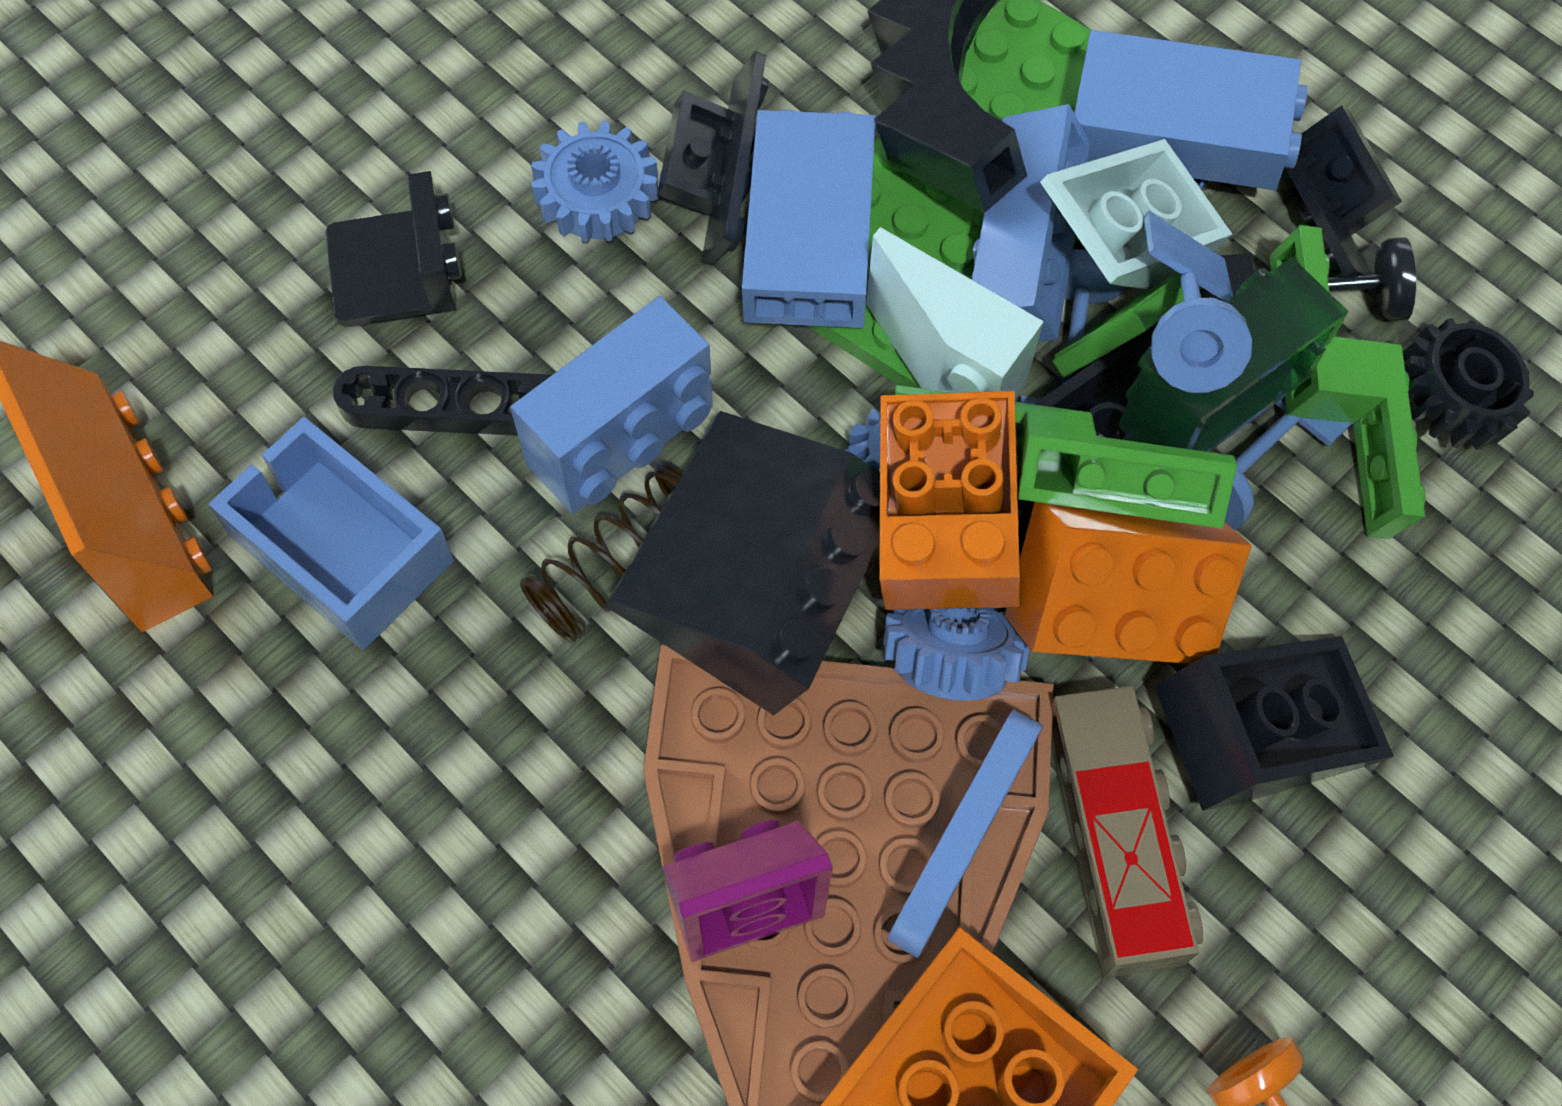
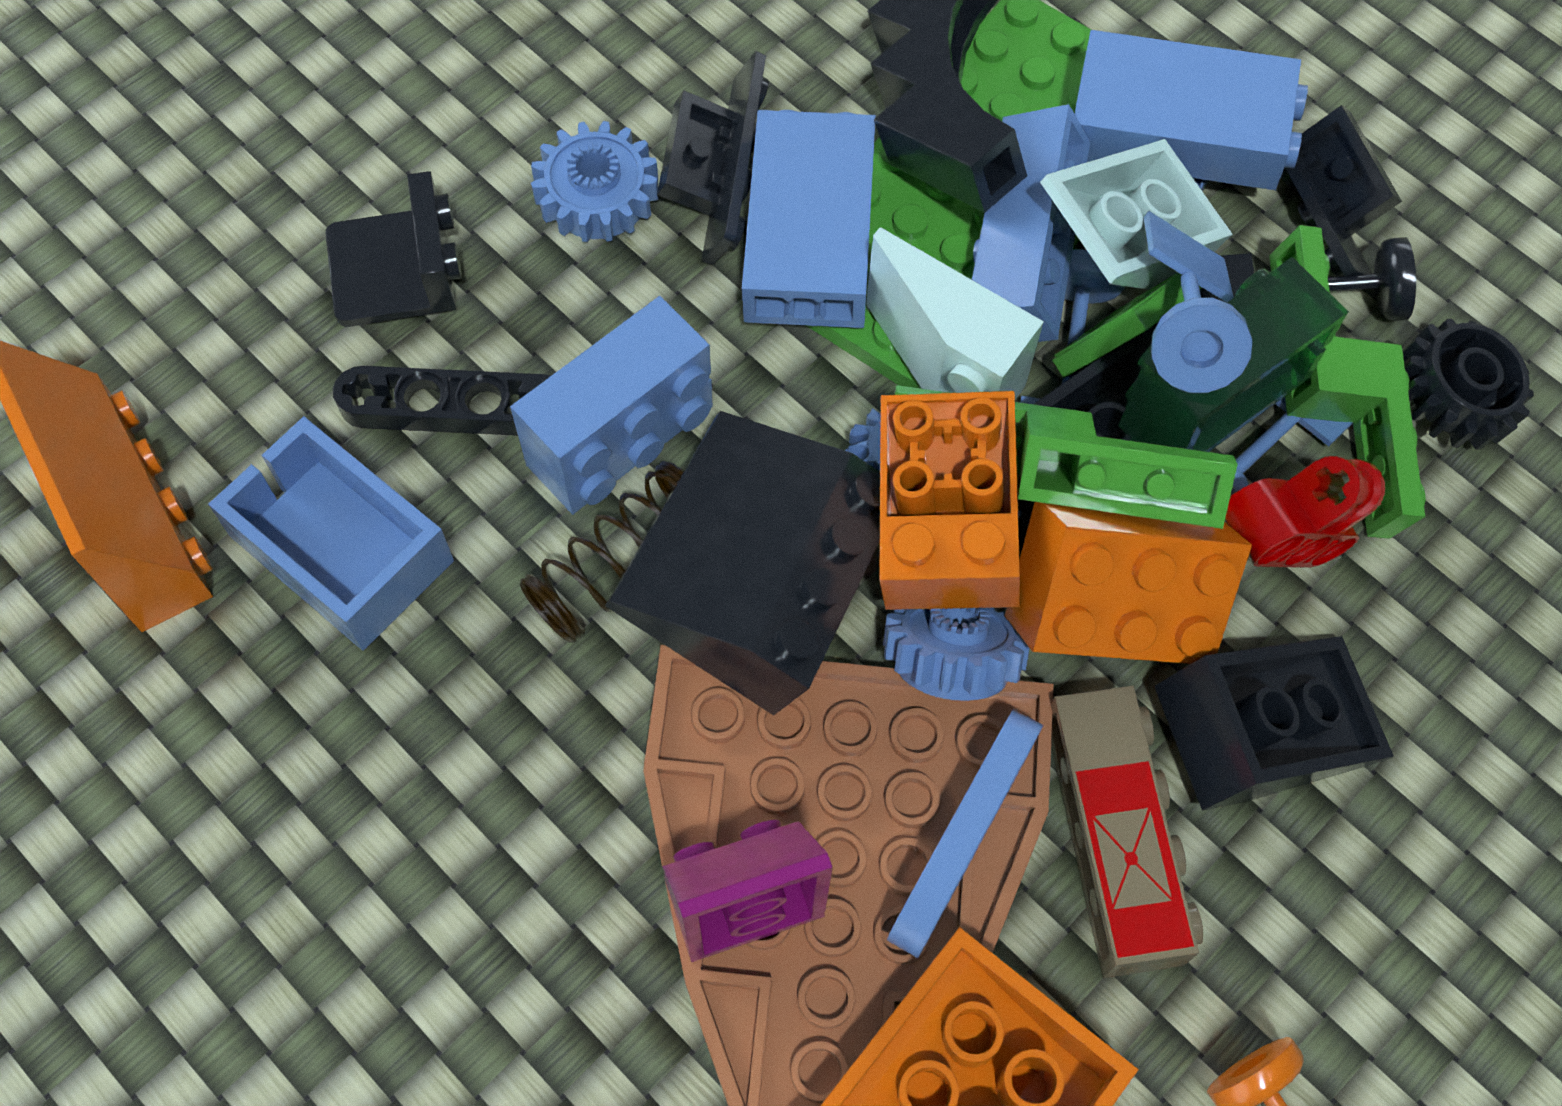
none -> red piece [1225,456,1385,568]

